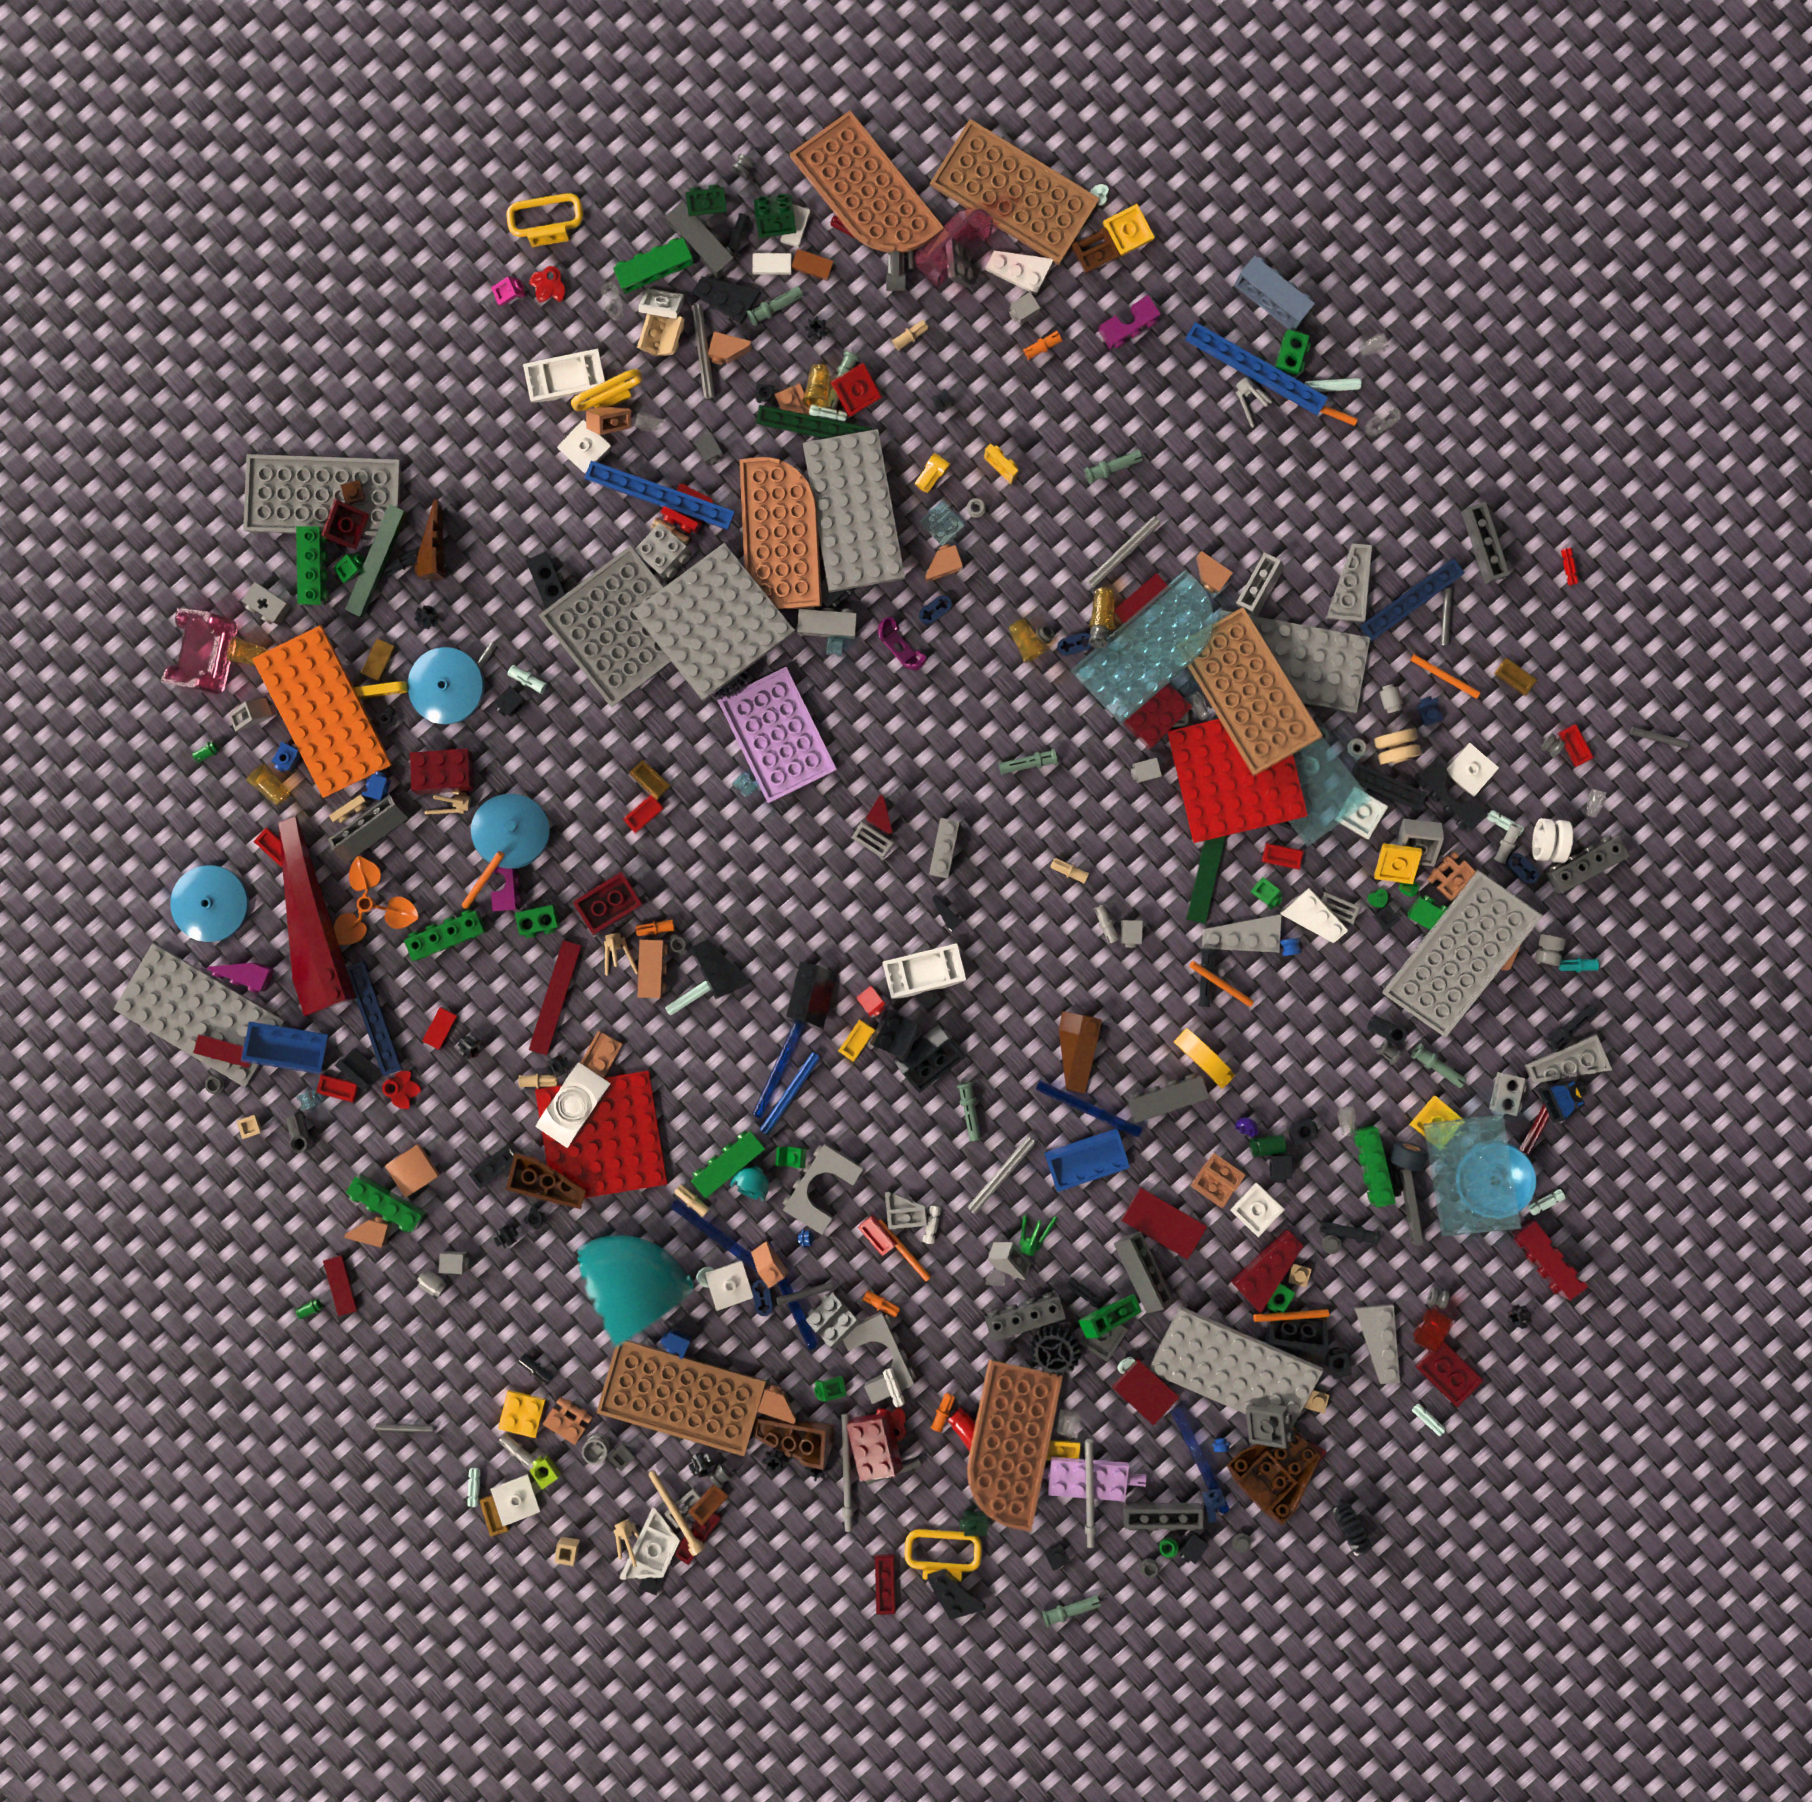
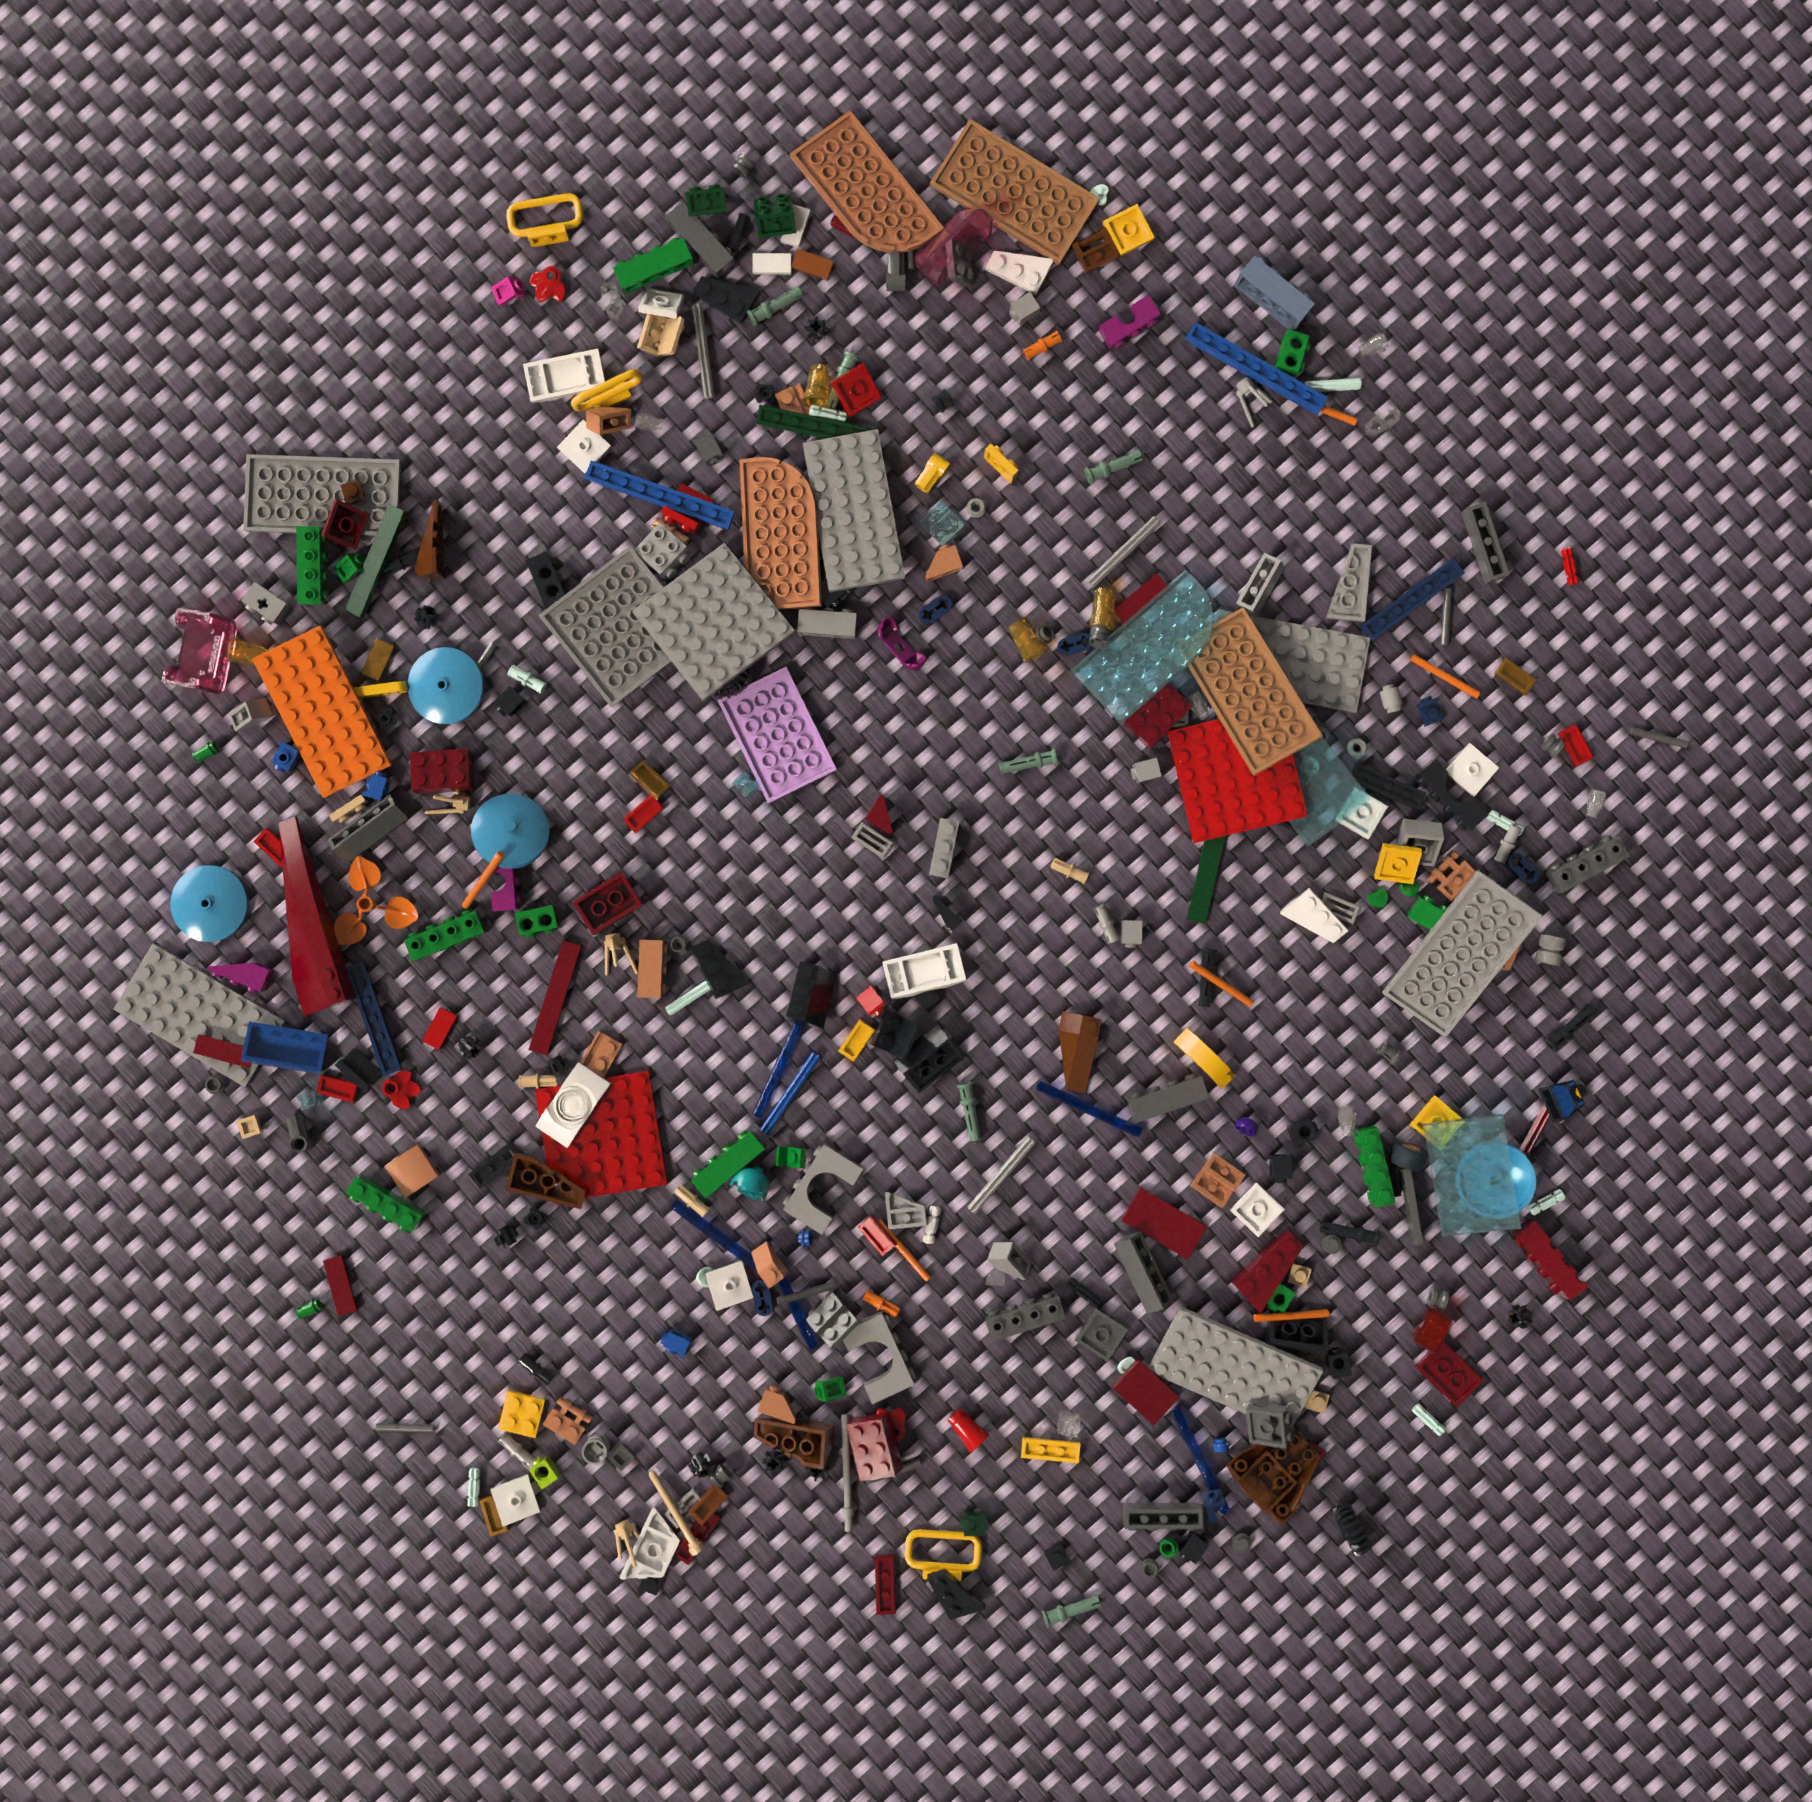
clear yellow plant [246,763,290,806] -> none
nougat slope [344,1216,392,1248] -> none
light grey brick [417,1270,447,1297] -> none
light grey brick [439,1251,470,1274] -> none
tan brick [554,1537,580,1566] -> none
teal brick [577,1235,695,1347] -> none
medium nougat plate [596,1340,766,1456] -> none
orange axle [635,919,675,936] -> none
nougat slope [708,332,752,365] -> none
clear light blue wheel [826,636,844,657] -> none
white axle [883,1368,905,1407] -> none
tan axle [892,320,929,351] -> none
orange axle [931,1393,955,1432] -> none
nougat plate [967,1360,1063,1532] -> none
green plant [1019,1215,1057,1256] -> none
black gear [1030,1324,1082,1377] -> none
lavender plate [1042,1457,1146,1501] -> none
blue slope [1044,1128,1130,1192] -> none
green slope [1078,1294,1142,1338] -> none
light grey bar [1085,1439,1096,1548] -> none
nougat slope [1196,551,1233,594] -> none
light grey wing [1202,914,1281,953] -> none
dark green piece [1249,1134,1286,1158] -> none
green bracket [1250,877,1283,910] -> none
red tile [1261,843,1304,870] -> none
blue wheel [1280,937,1302,956] -> none
light grey wing [1354,1304,1400,1384] -> none
black piece [1366,1015,1407,1043] -> none
black plate [1372,905,1401,932] -> none
tan wheel [1374,728,1422,765] -> none
sand green pin [1411,1043,1467,1088] -> none
light grey brick [1489,1072,1526,1116] -> none
light grey wing [1525,1035,1612,1083] -> none
white wheel [1532,818,1573,863] -> none
teal axle [1558,958,1599,973] -> none

